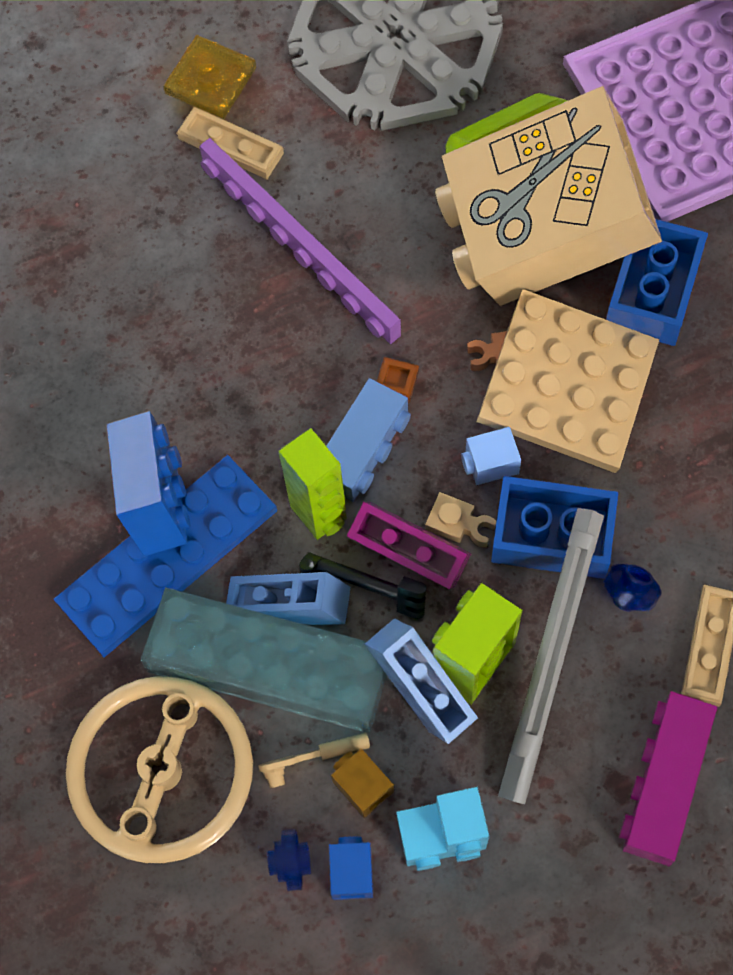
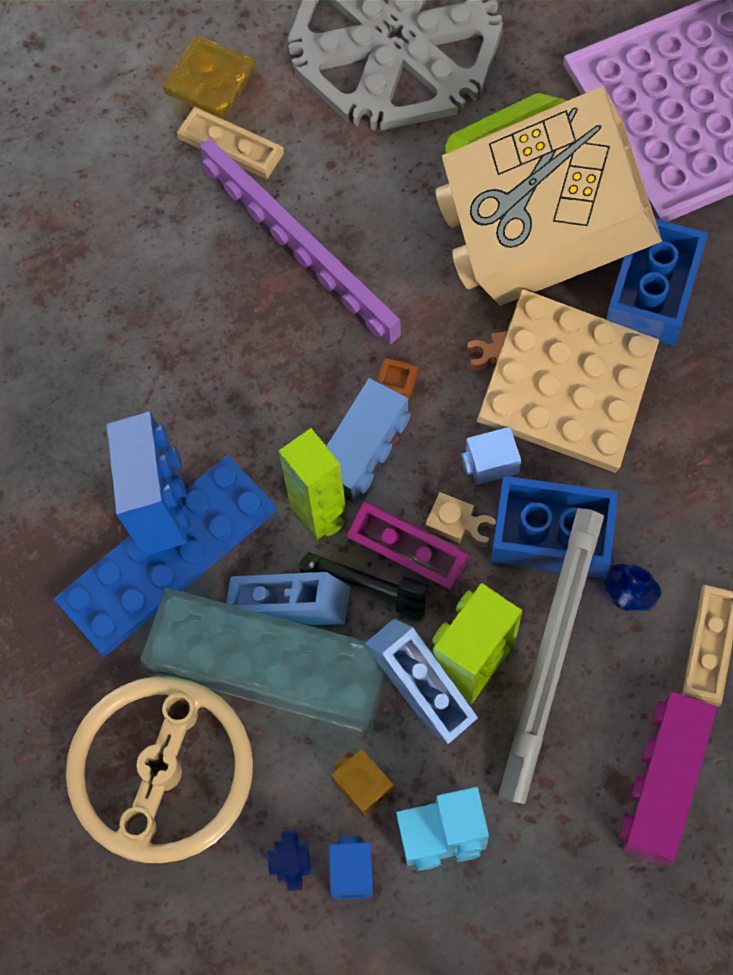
tan piece [258,733,370,788] -> none

